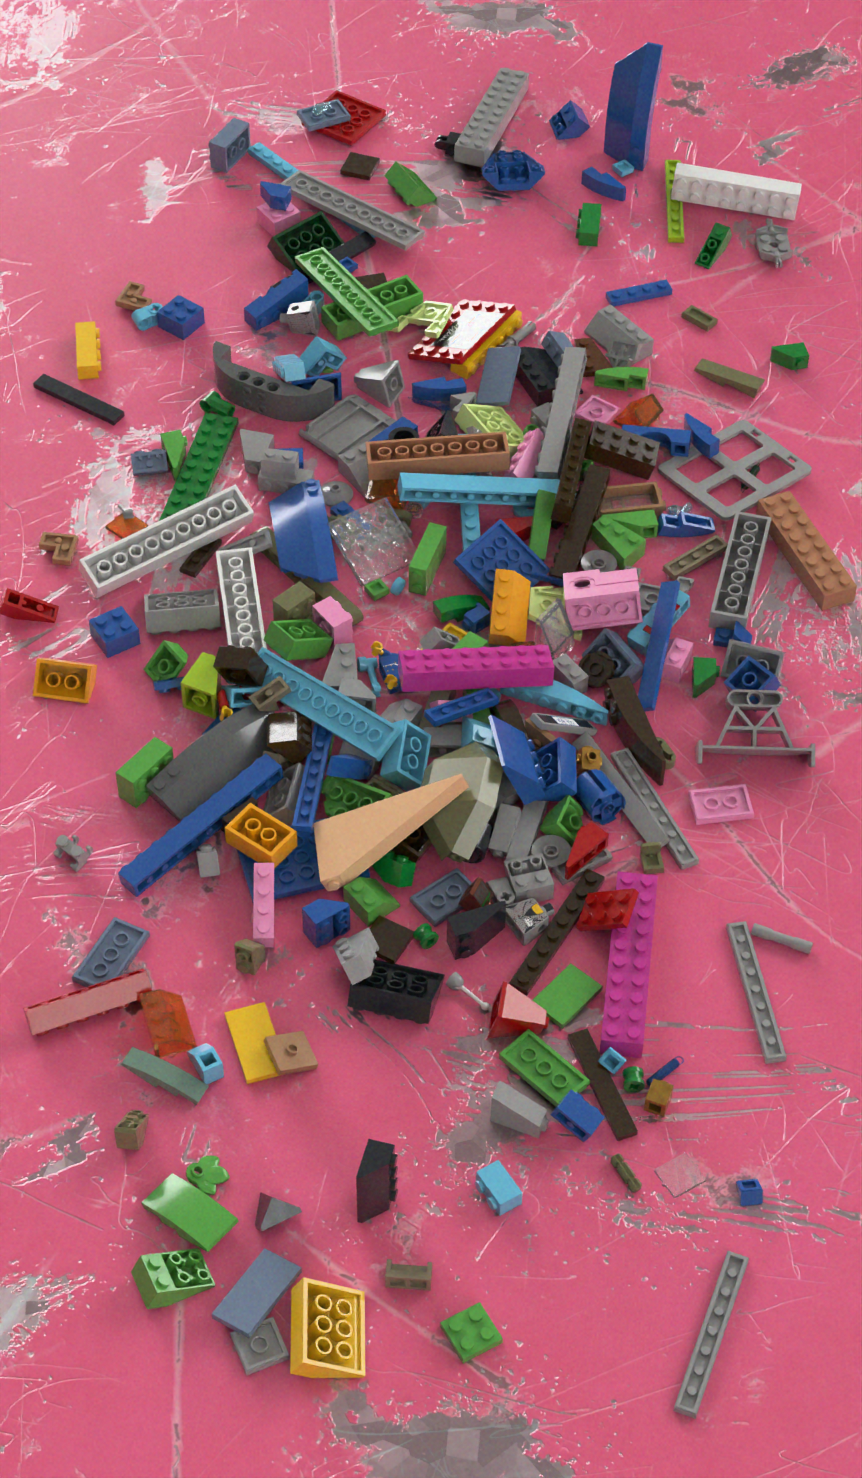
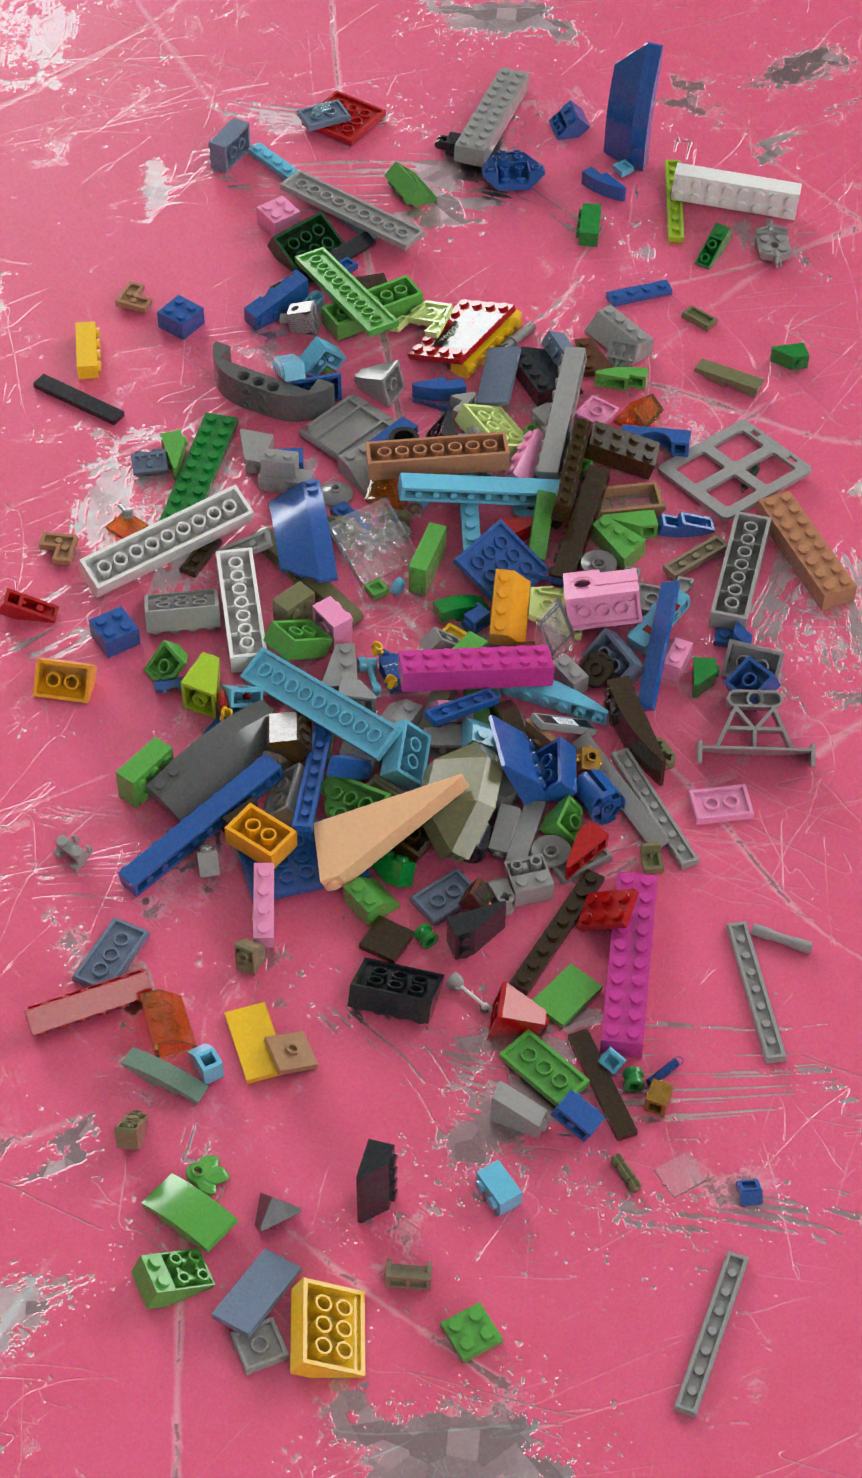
medium azure piece [131,303,163,331] -> none
green piece [199,391,235,417] -> none
dark brown brick [213,645,268,686] -> none
dark tan slope [249,676,292,711] -> none
blue slope [260,181,292,211] -> none
blue slope [302,899,350,948] -> none
light grey wedge [332,927,379,985] -> none
dark brown tile [340,152,380,181] -> none
light grey torso [505,898,554,946] -> none
clear light blue arm [666,502,693,516] -> none
blue slope [684,413,720,459] -> none

